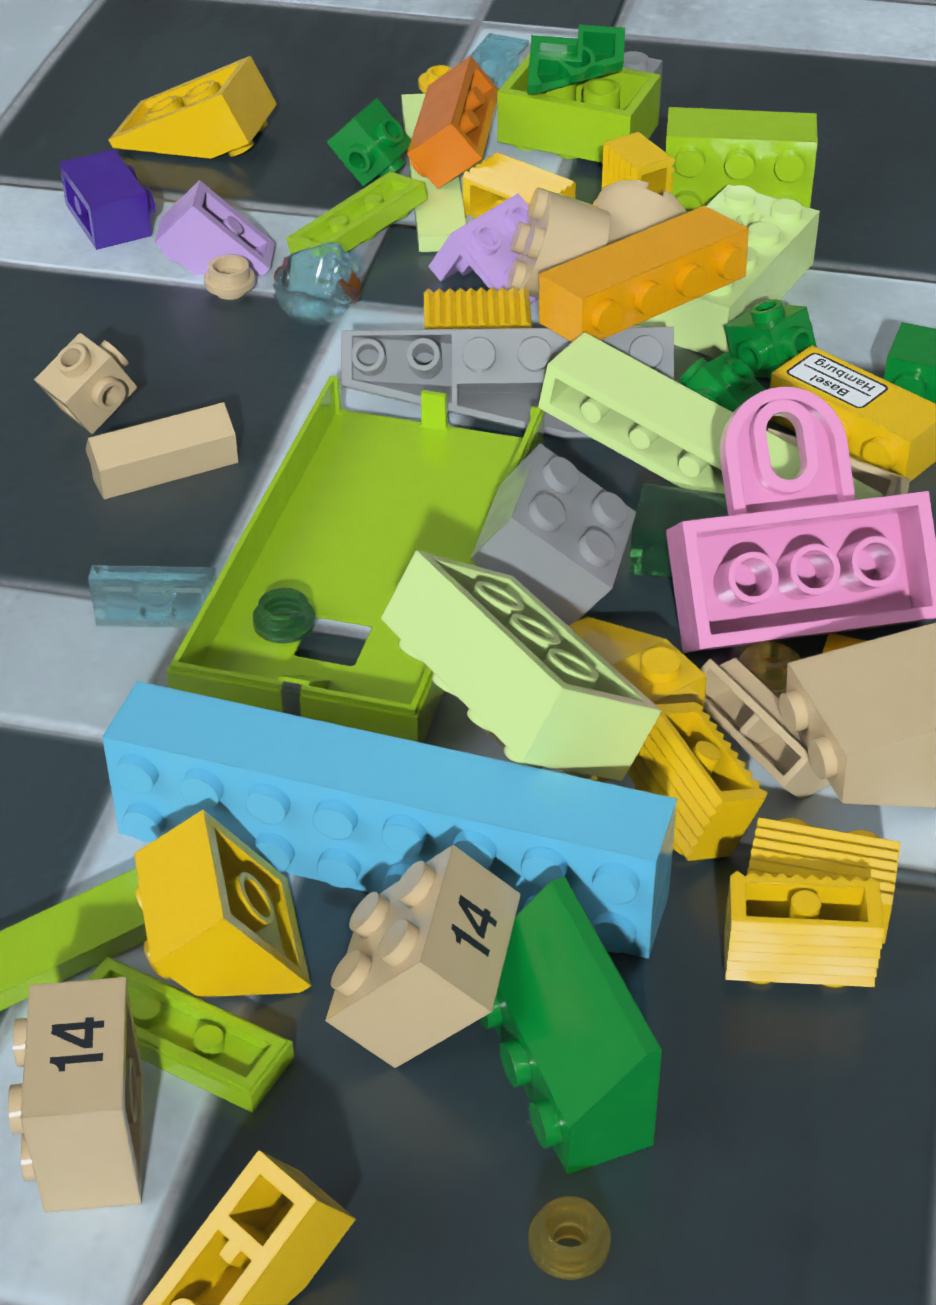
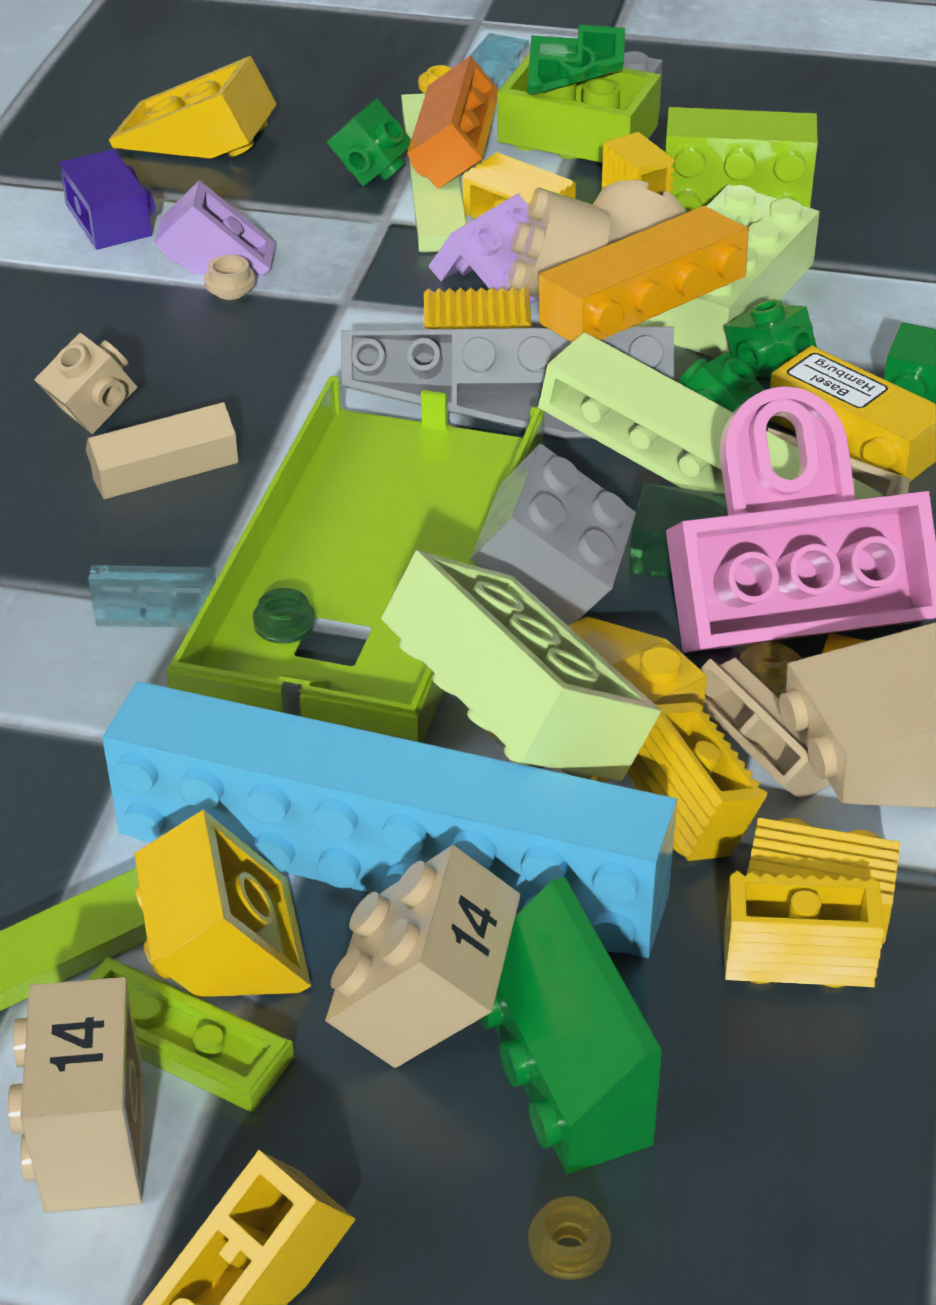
clear light blue hair [273,242,362,326] -> none
lime plate [286,171,428,267] -> none

